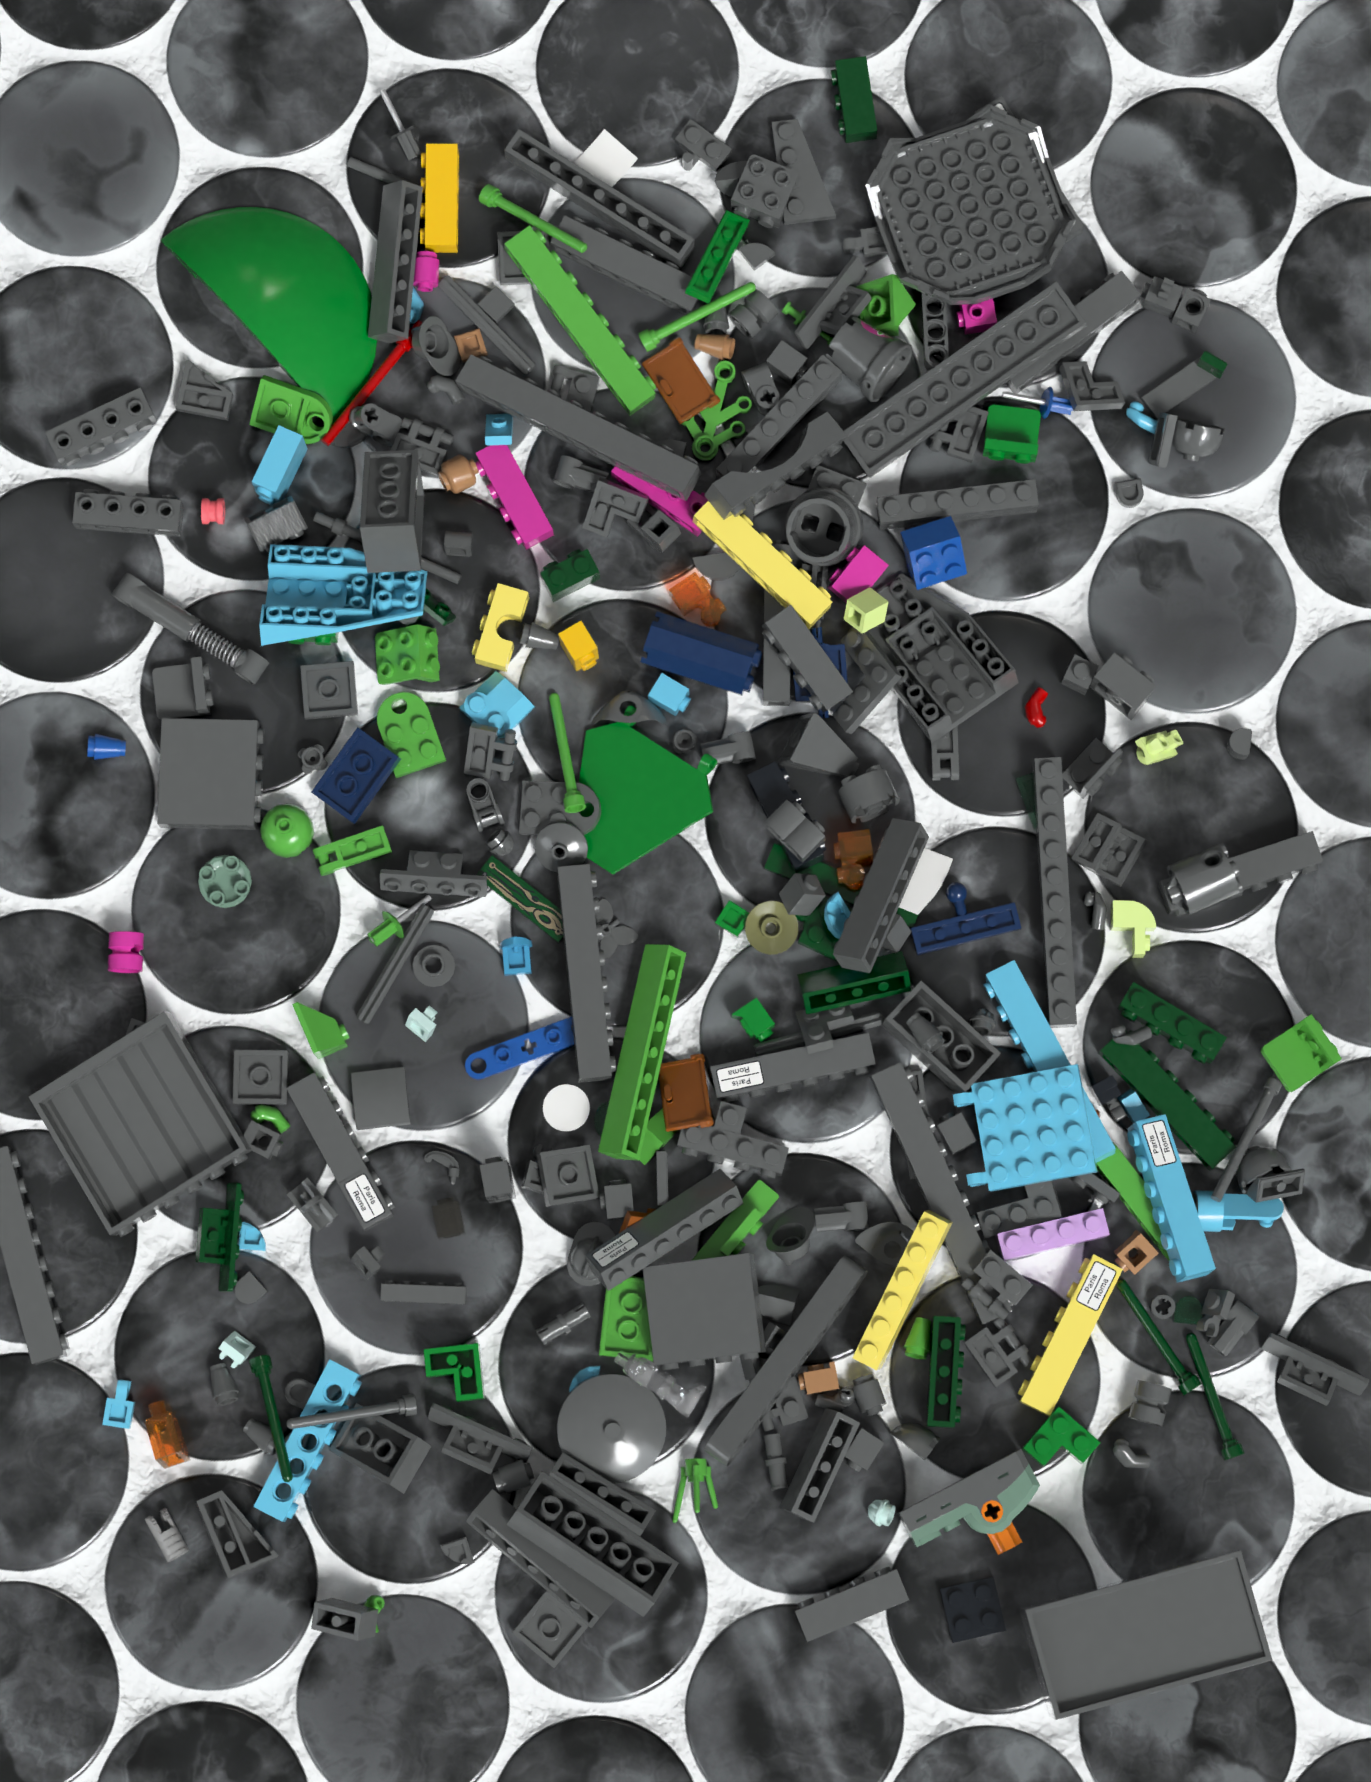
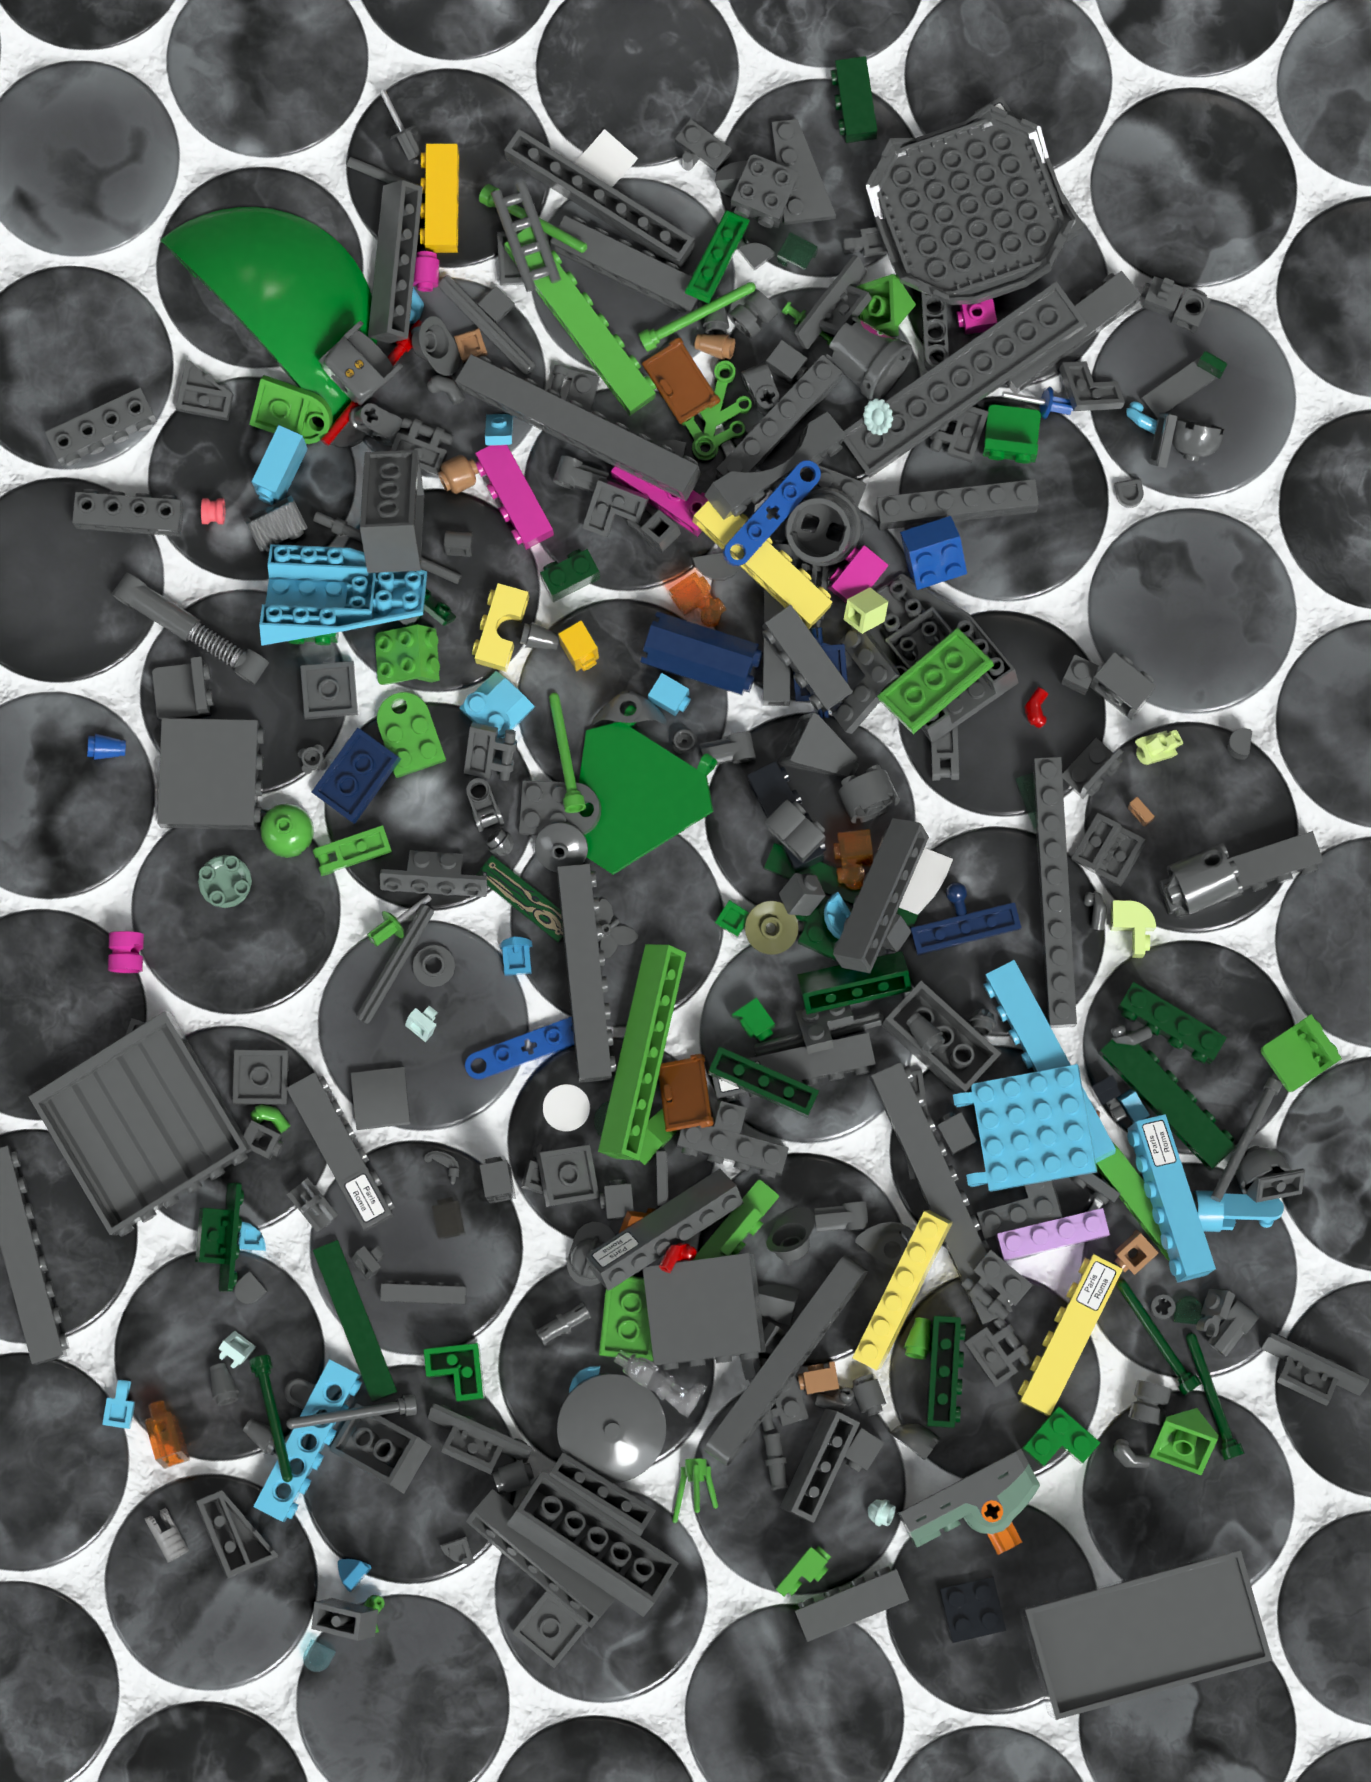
bright green slope [292,1002,350,1060] -> none
none -> clear light blue tile [303,1639,336,1672]
none -> dark green tile [313,1240,398,1402]
none -> dark grey piece [319,320,403,406]
none -> dark azure tile [338,1559,371,1592]
none -> dark grey bar [491,181,561,292]
none -> red arm [659,1243,696,1273]
none -> dark green brick [708,1047,819,1118]
none -> blue piece [723,461,821,566]
none -> bright green plate [775,1546,831,1597]
none -> clear green panel [777,232,818,269]
none -> light aqua piece [863,398,893,435]
none -> bright green tile [877,628,994,734]
none -> medium nougat tile [1128,797,1155,827]
none -> bright green slope [1150,1408,1219,1475]

